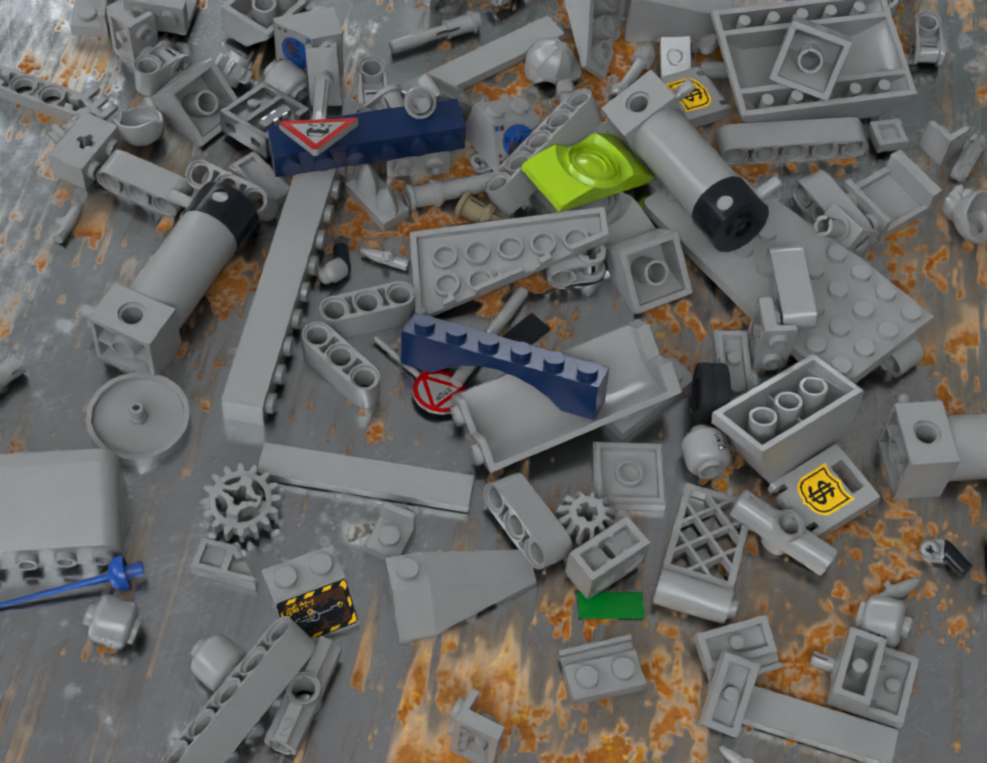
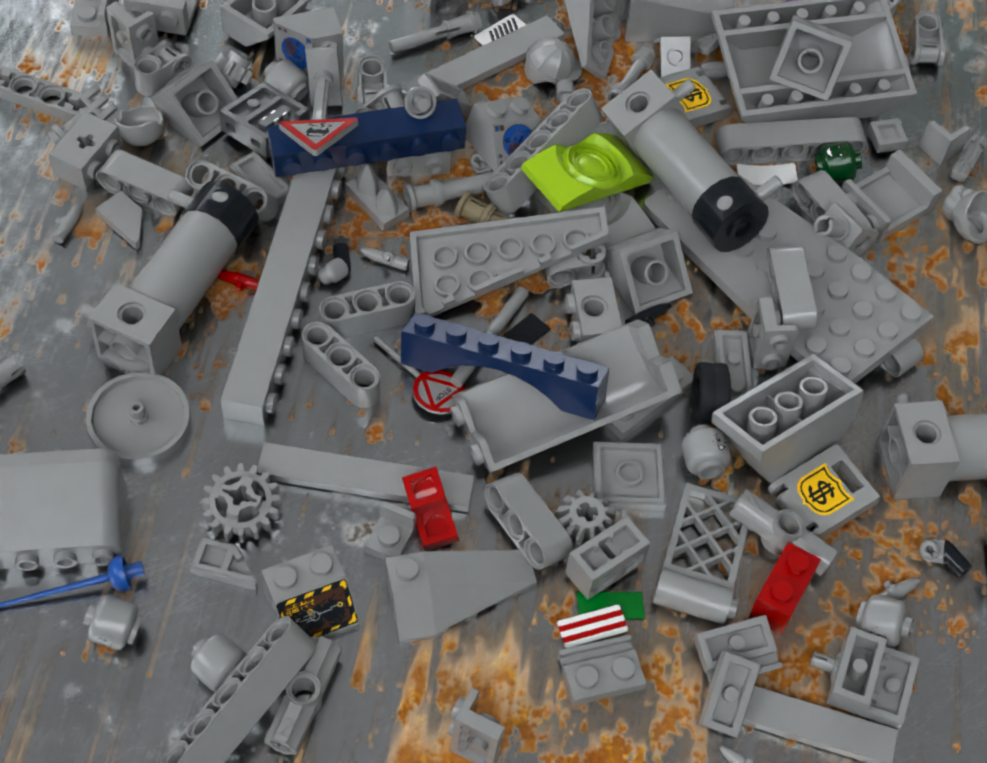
none -> light grey tile [96,191,144,250]
none -> red helmet [218,270,259,292]
none -> red slope [402,466,460,551]
none -> white sticker [474,14,526,46]
none -> sticker [557,605,628,648]
none -> light grey brick [565,277,622,344]
none -> black helmet [625,303,672,327]
none -> white sticker [737,163,798,185]
none -> red brick [748,542,821,635]
none -> dark green head [815,141,862,183]

